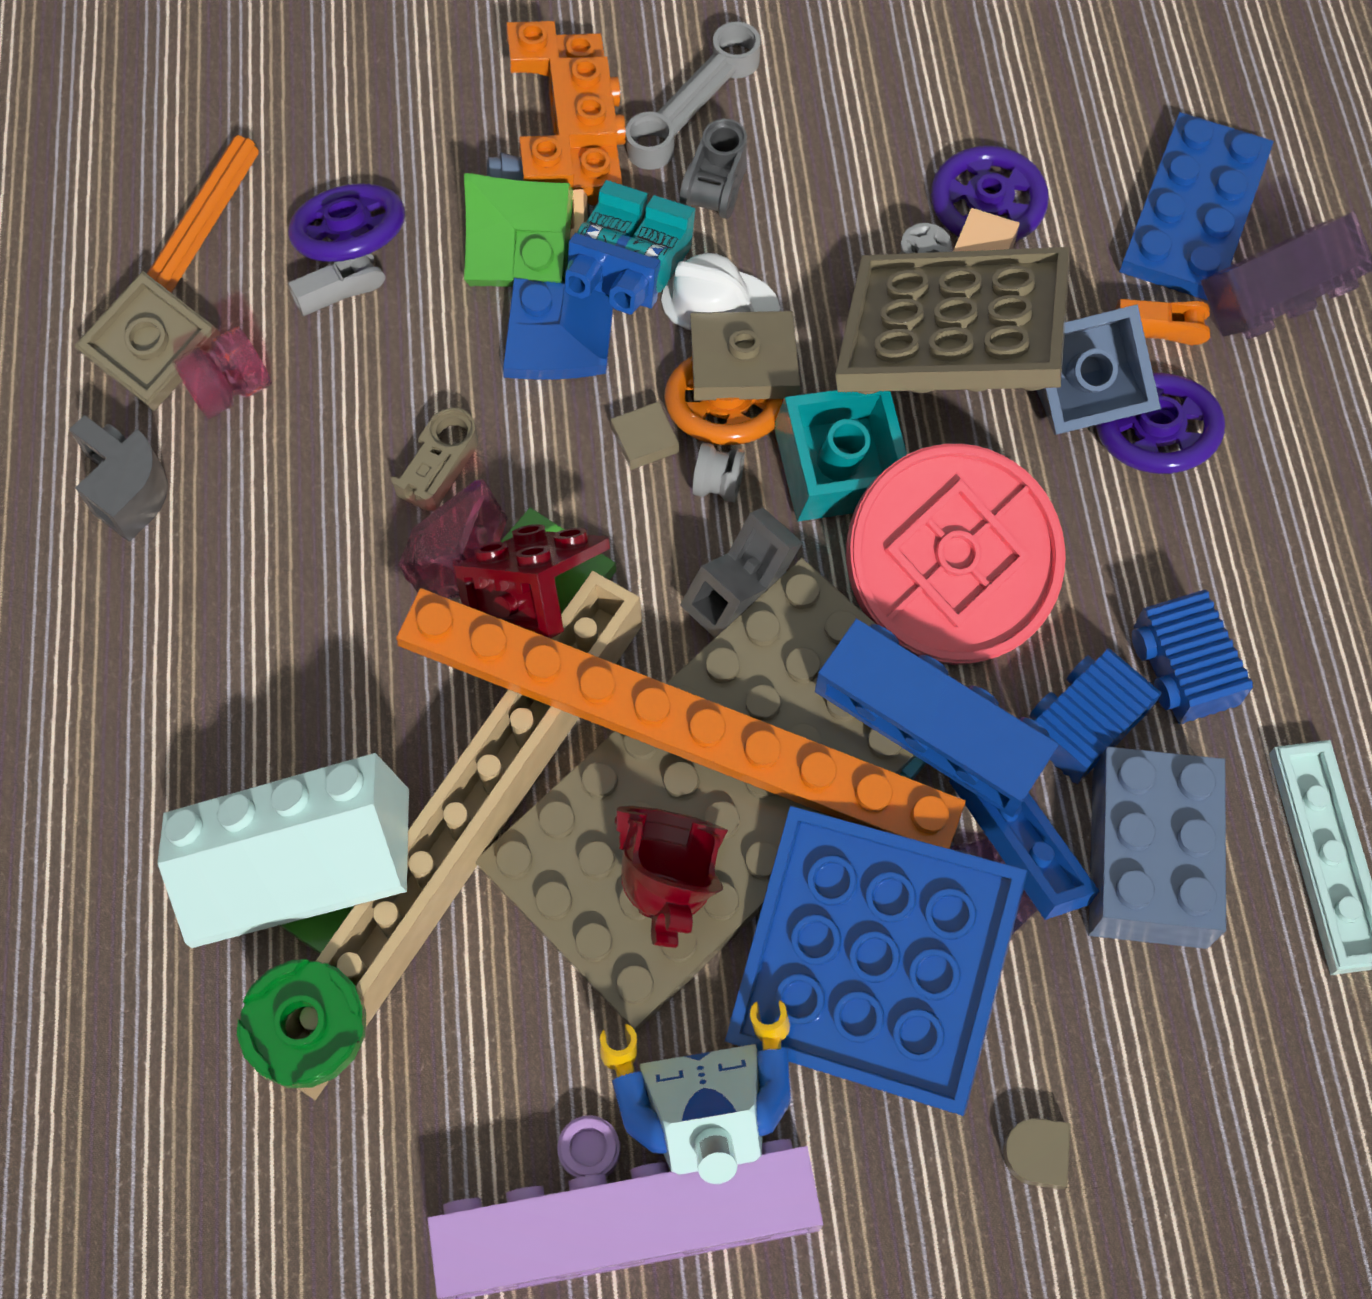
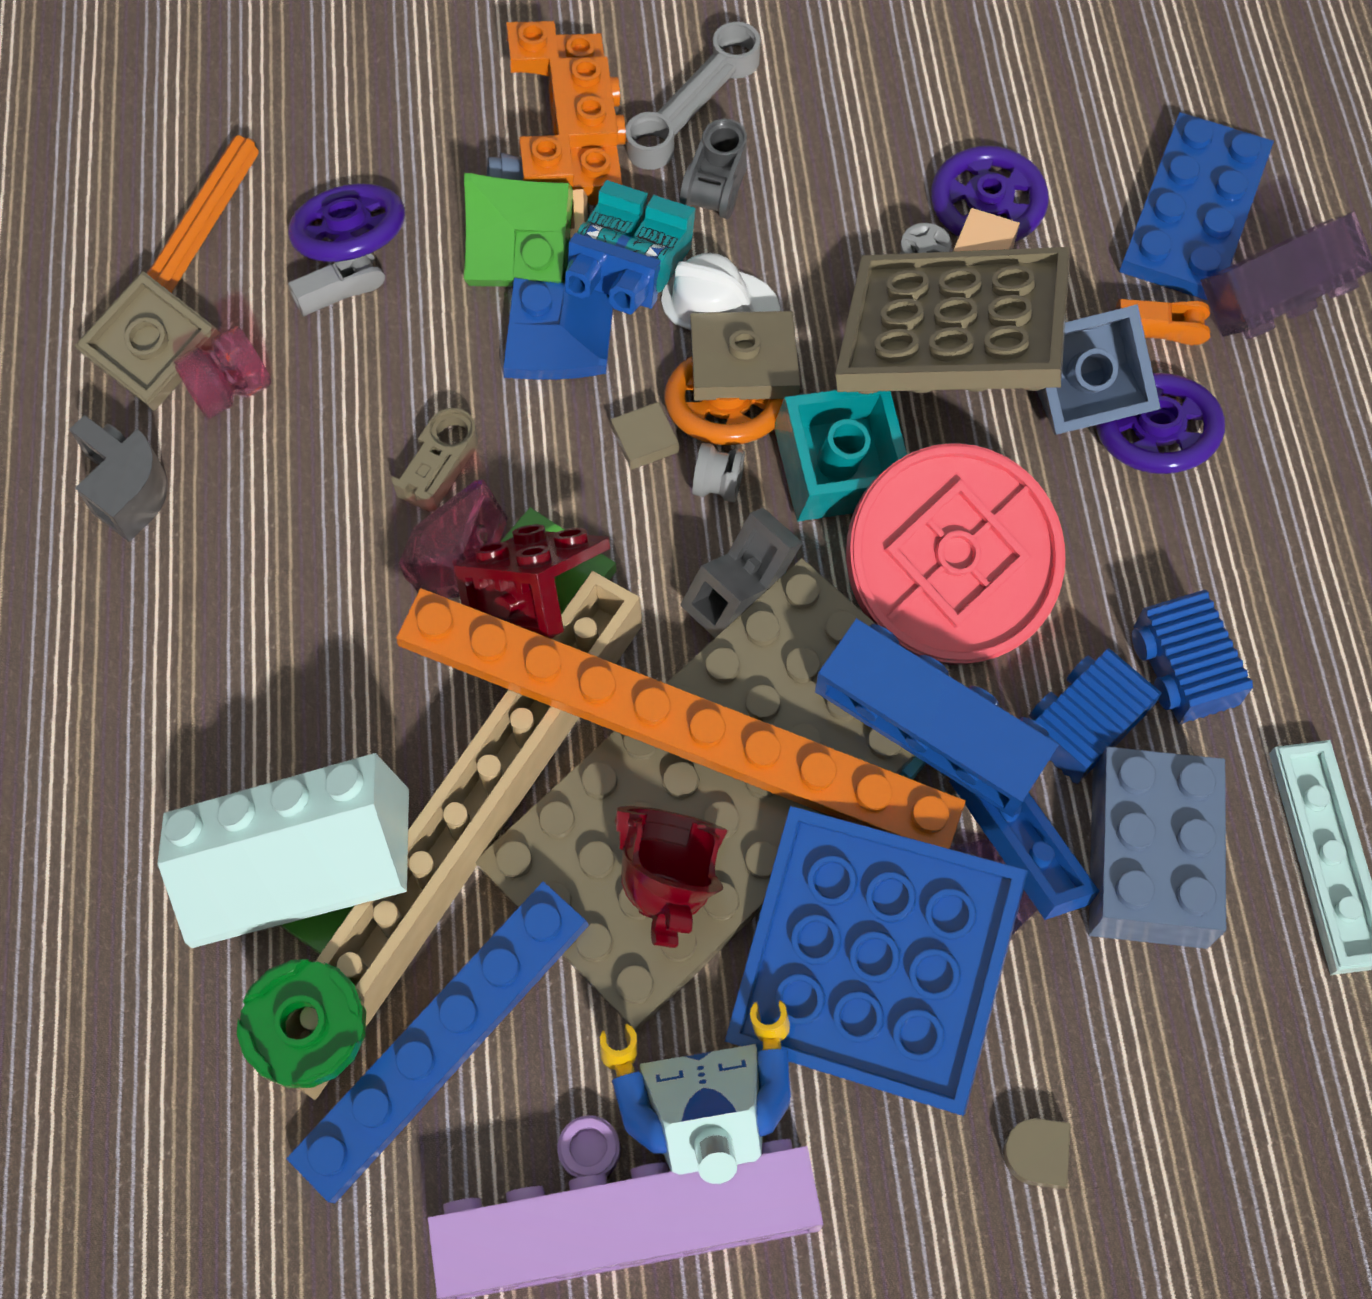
none -> blue plate [286,881,589,1203]

